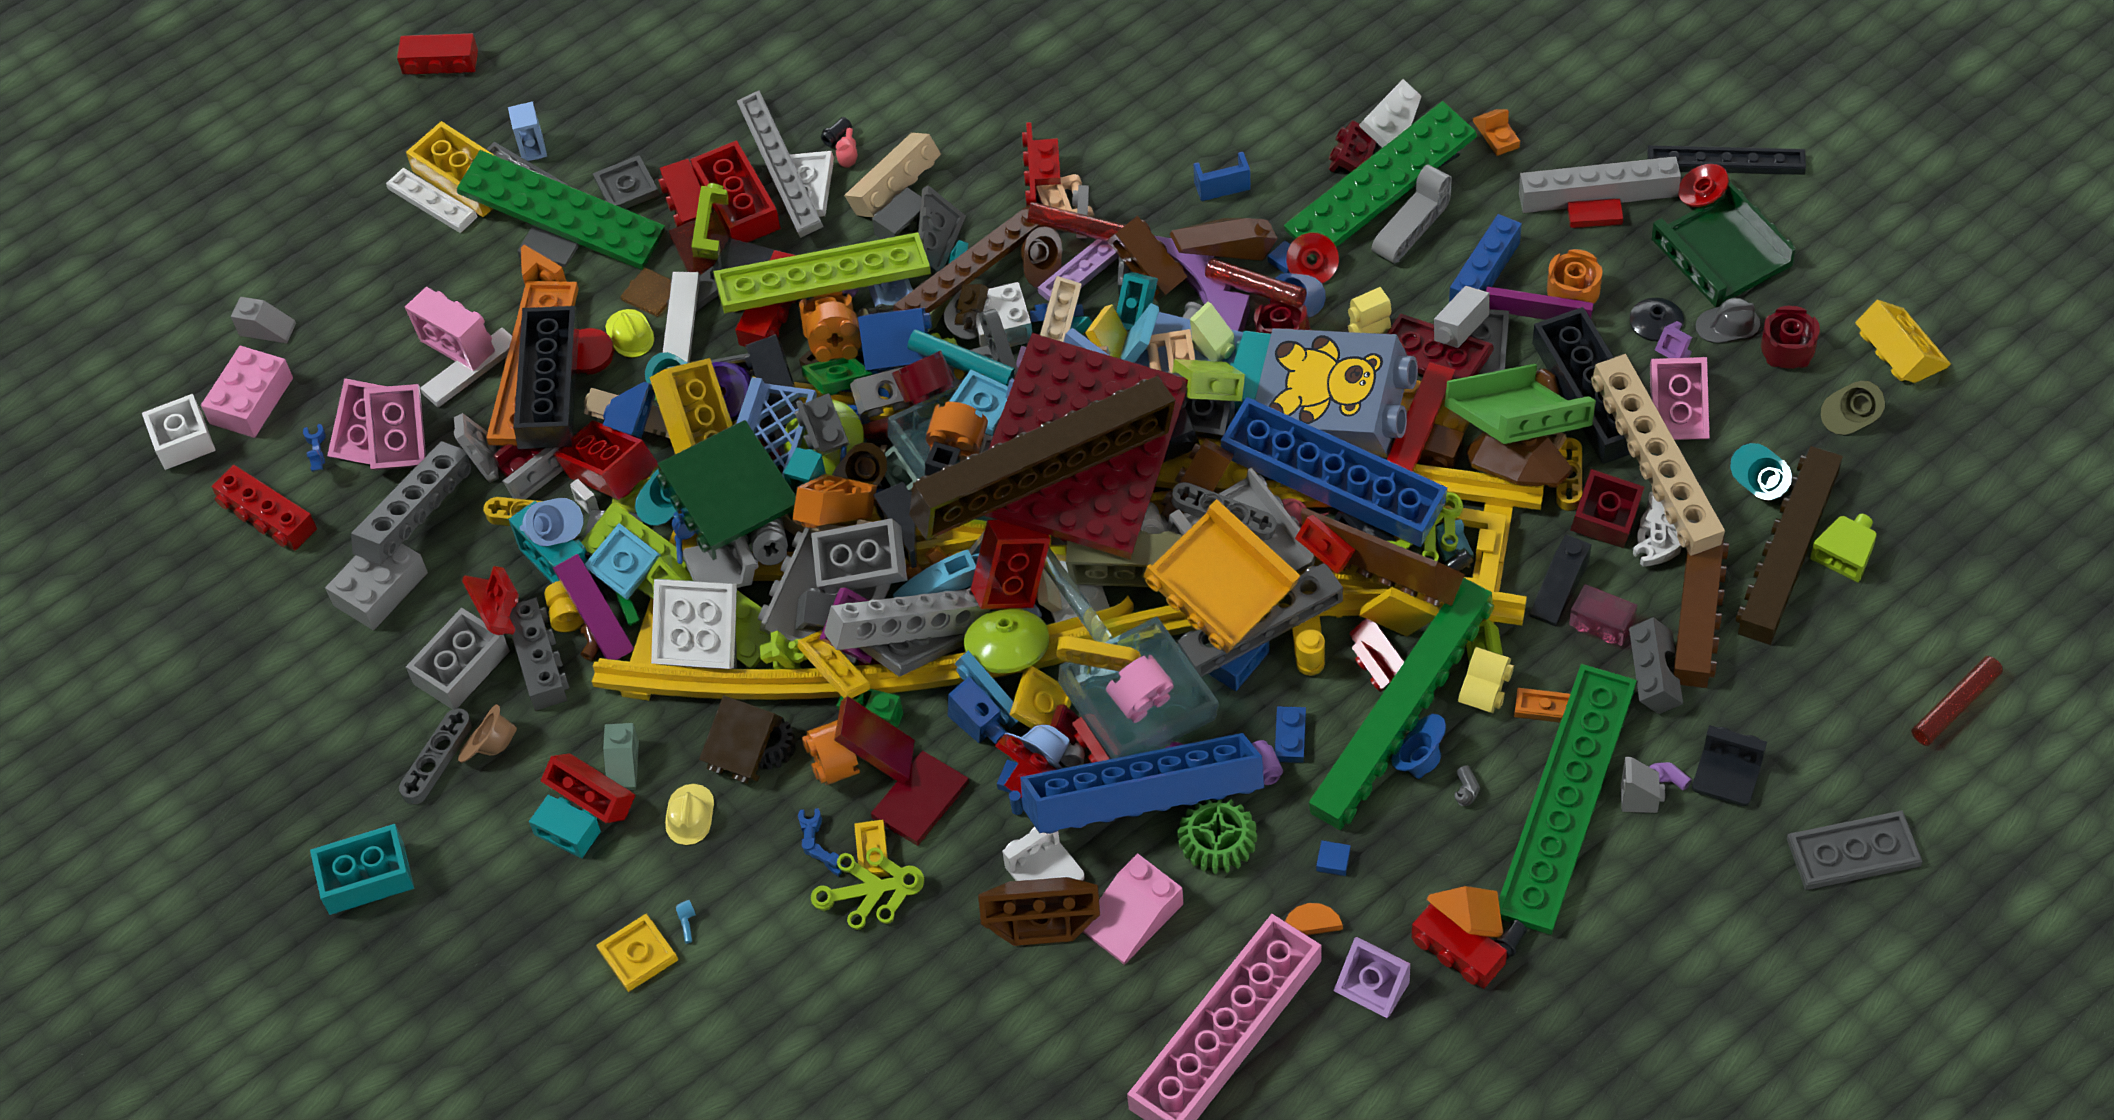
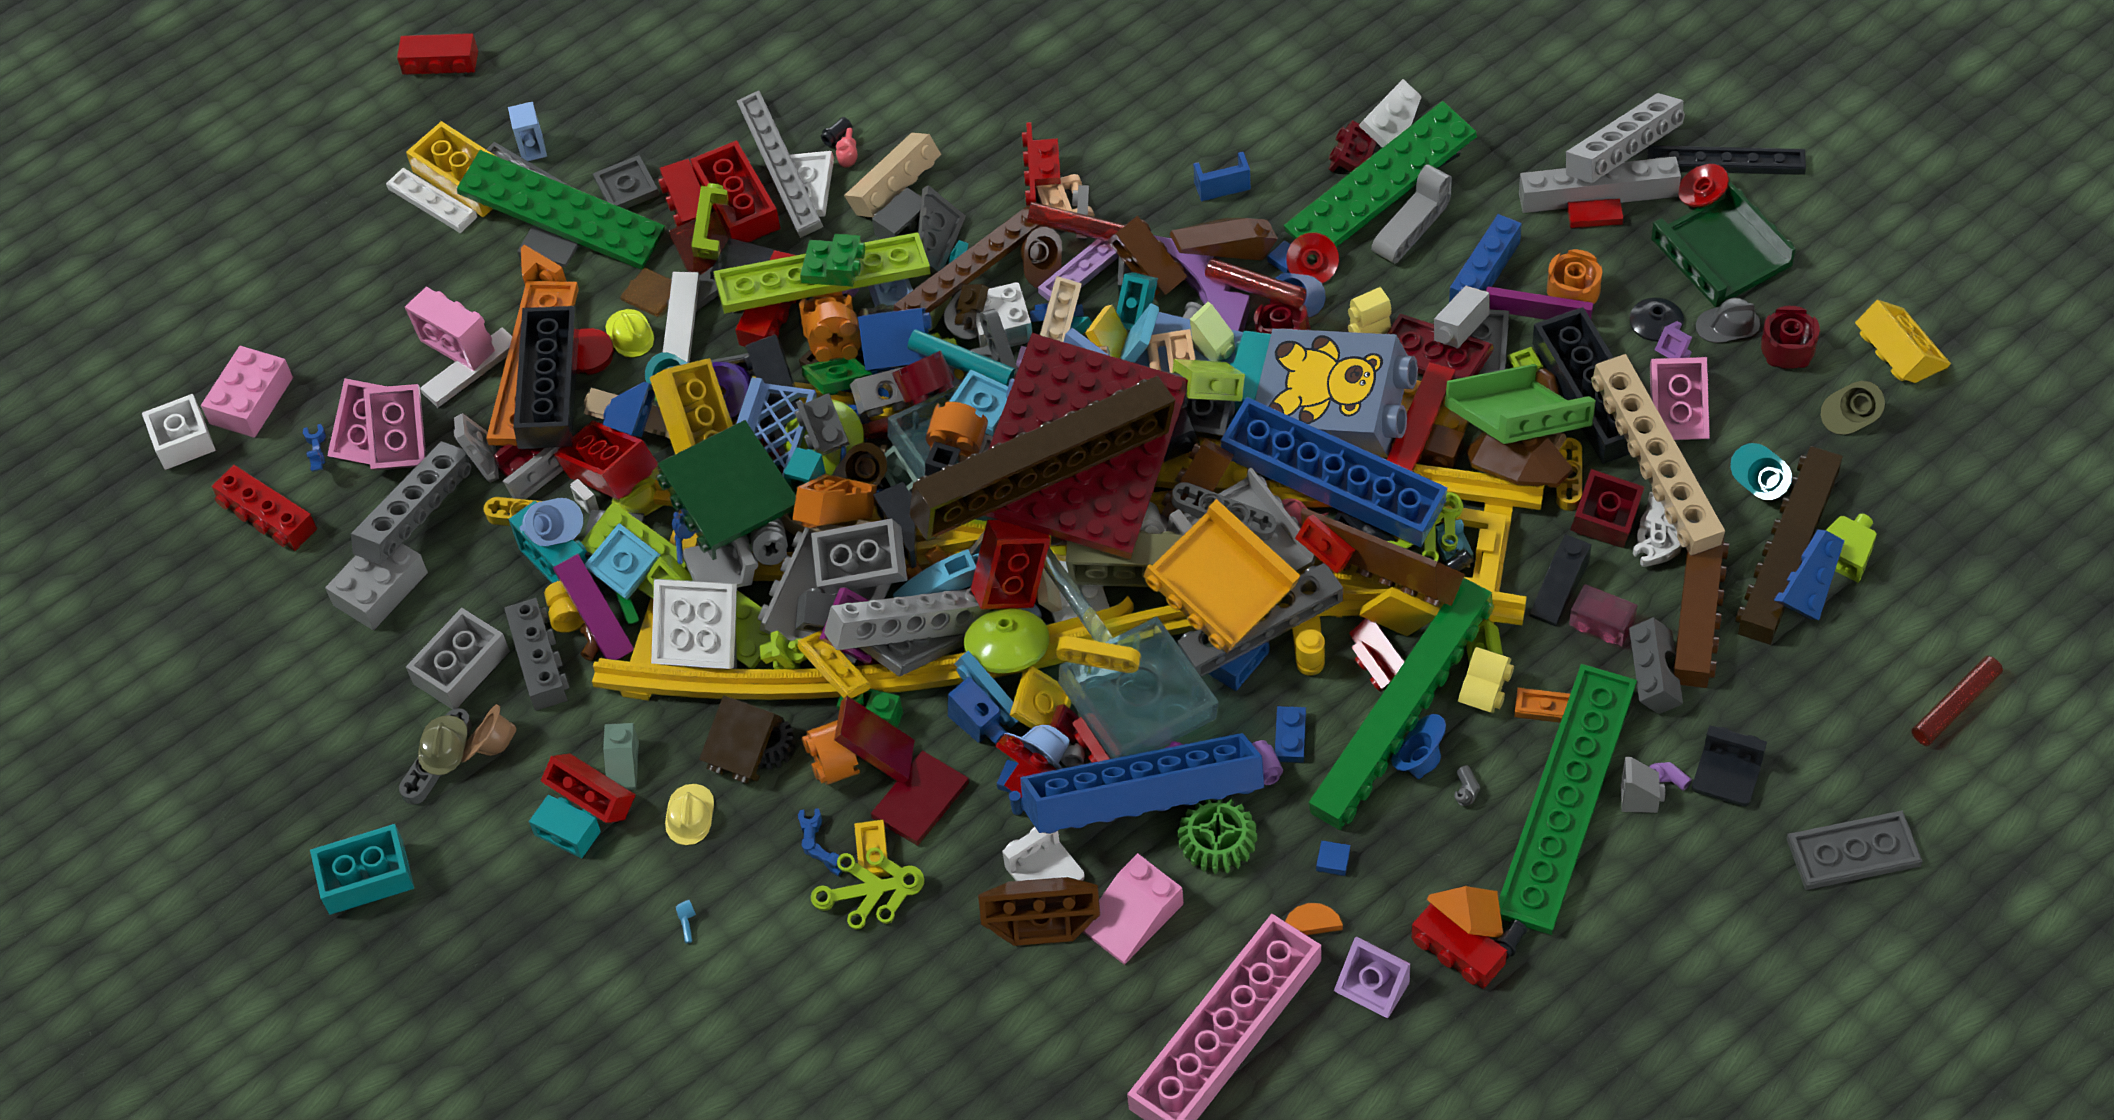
light grey slope [231,297,296,343] -> none
red bracket [462,566,518,635] -> none
yellow tile [596,914,678,992] -> none
teal piece [635,469,677,526] -> none
bright pink brick [1106,655,1174,723] -> none
orange slope [1473,109,1520,156] -> none
none -> olive piece [418,715,467,775]
none -> green plate [800,234,865,287]
none -> lime tile [1507,347,1543,372]
none -> light grey brick [1566,93,1685,183]
none -> blue wing [1774,530,1845,620]

